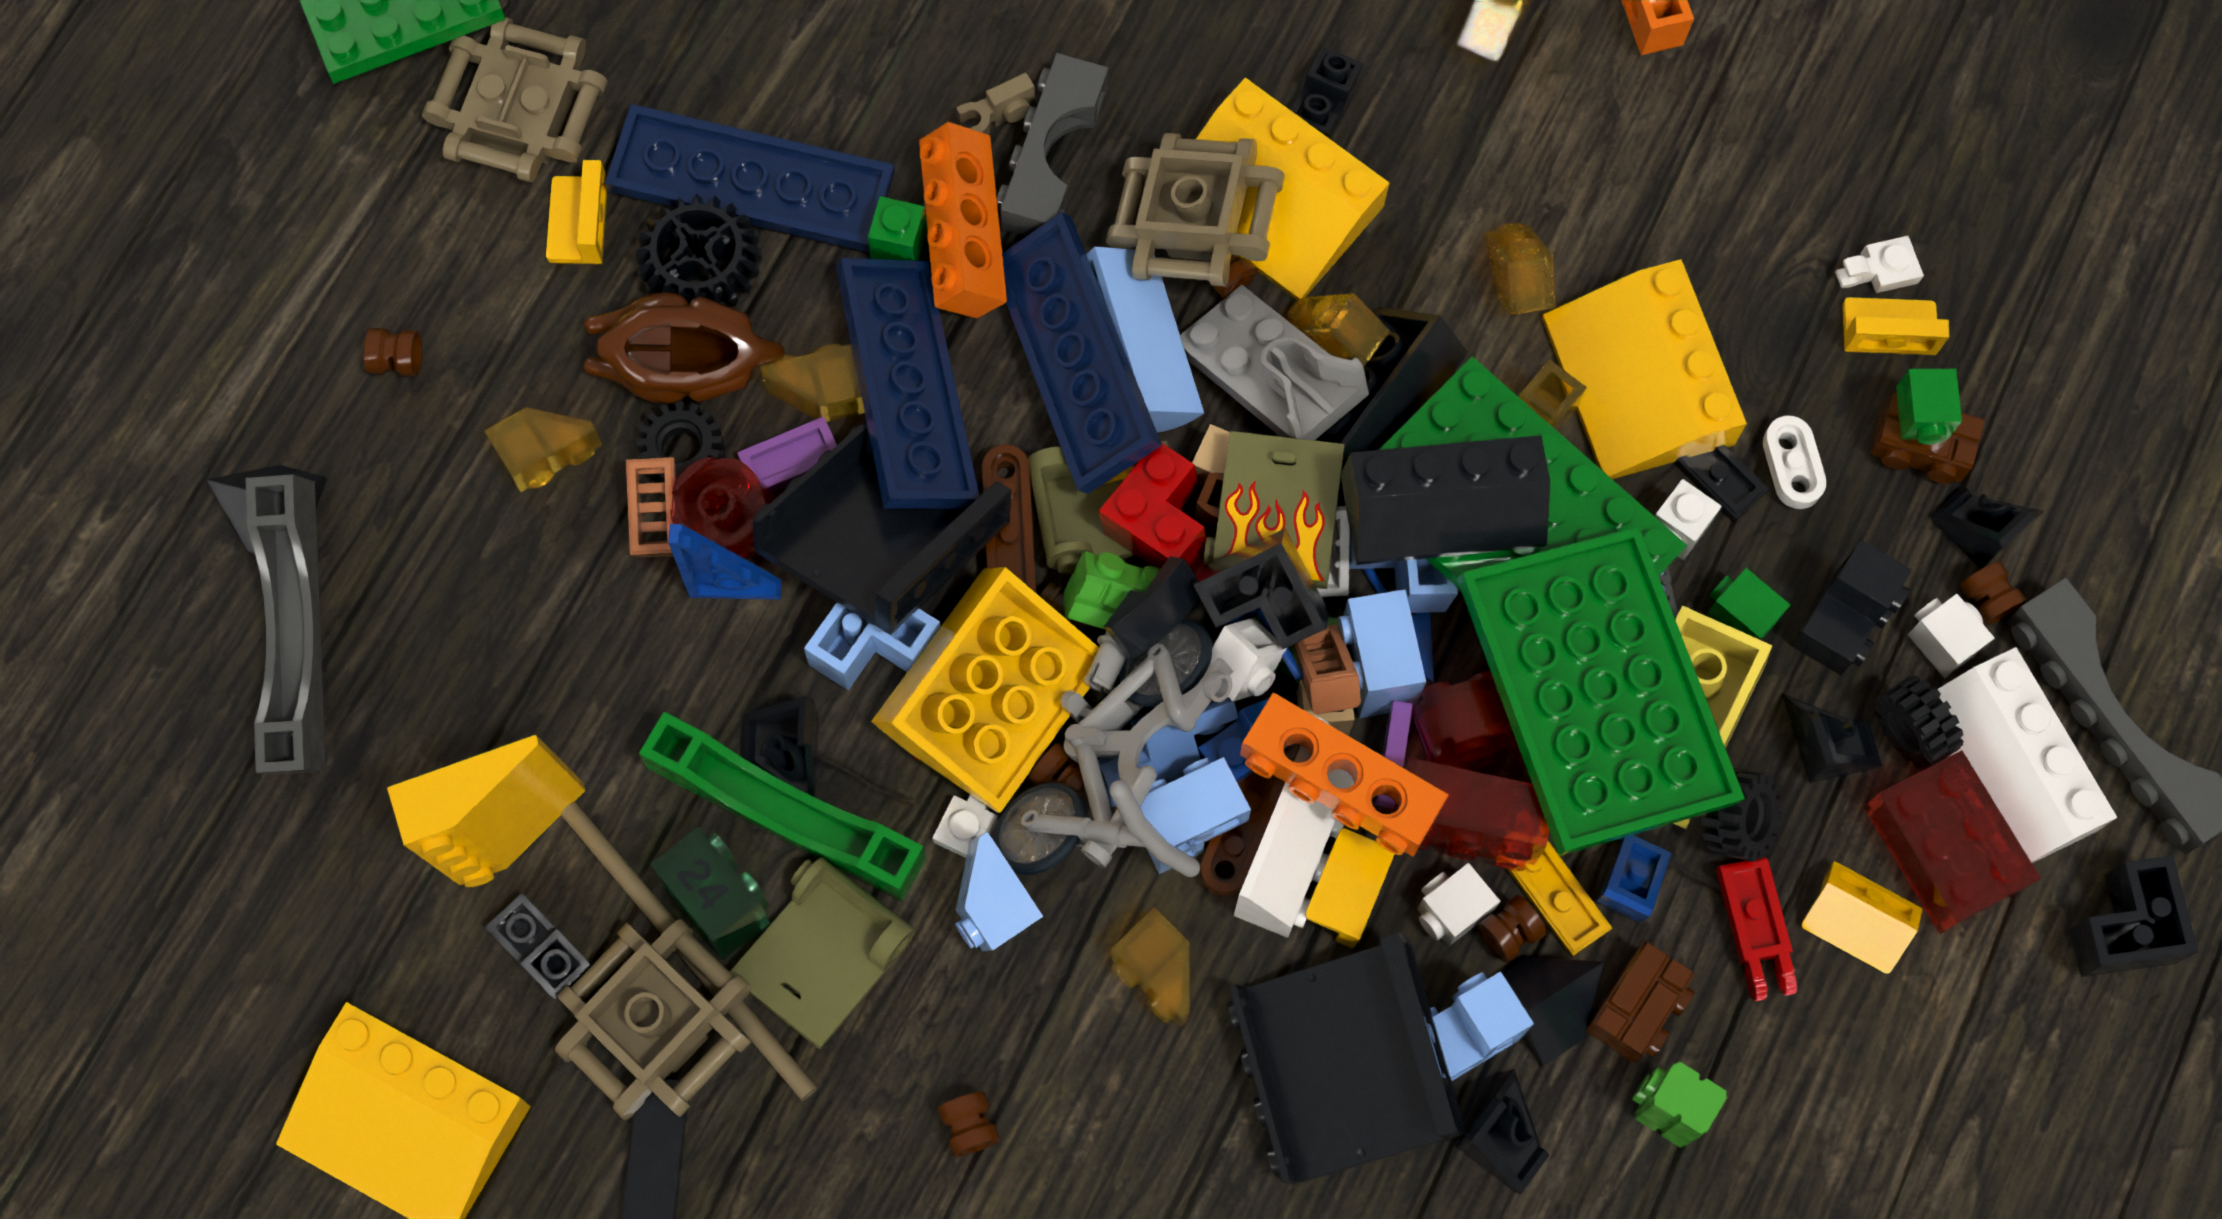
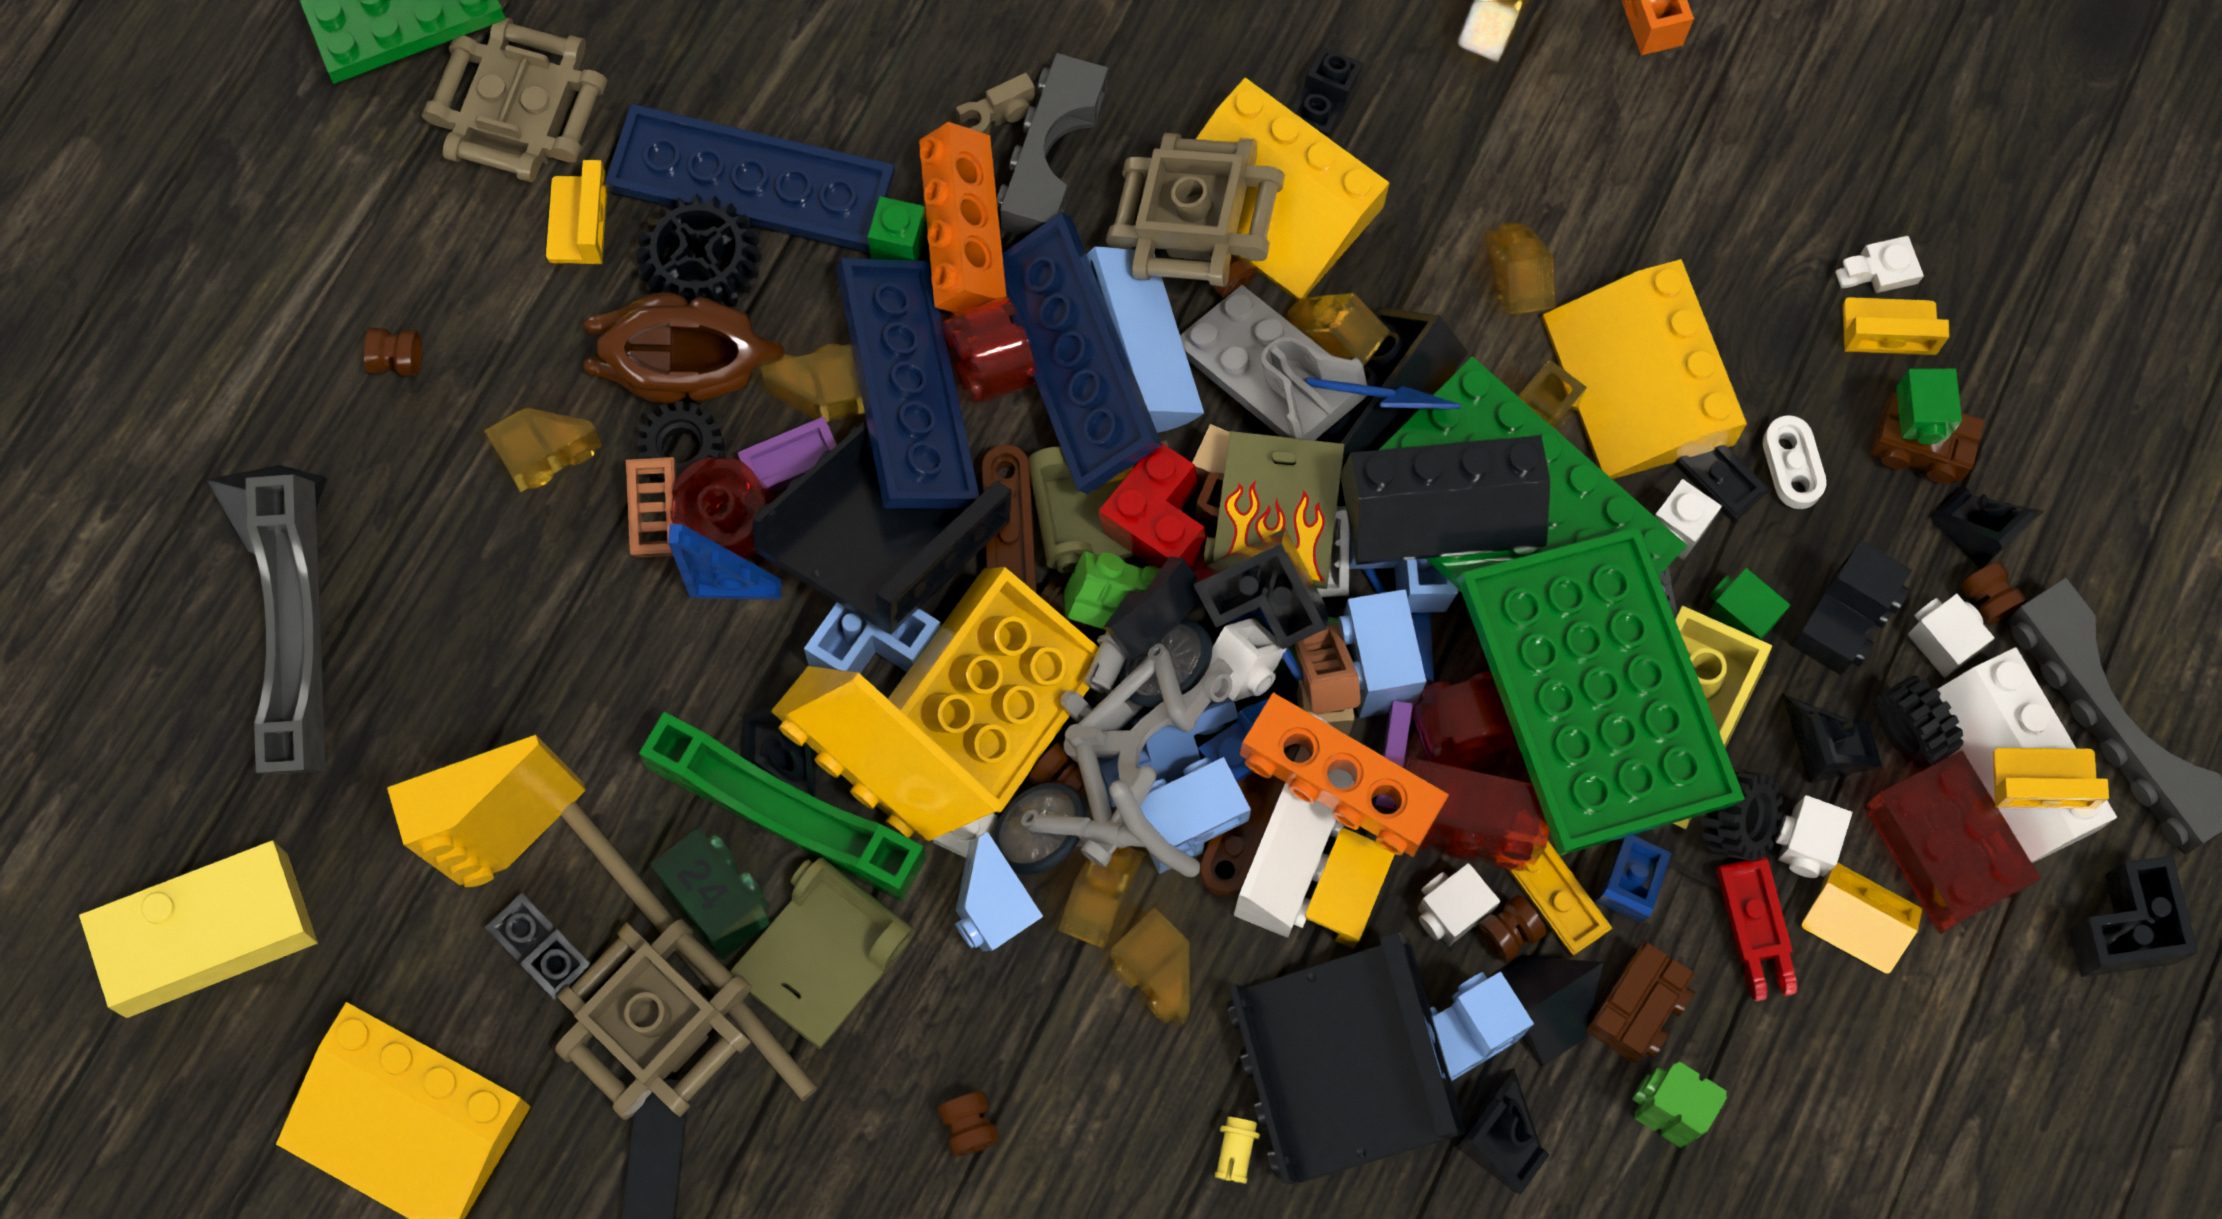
none -> light yellow brick [79,840,318,1018]
none -> yellow slope [771,666,1002,841]
none -> clear red brick [942,296,1036,403]
none -> clear yellow slope [1058,846,1145,949]
none -> light yellow pin [1215,1117,1260,1184]
none -> blue piece [1305,377,1461,409]
none -> white brick [1775,795,1853,878]
none -> yellow panel [1992,748,2109,809]

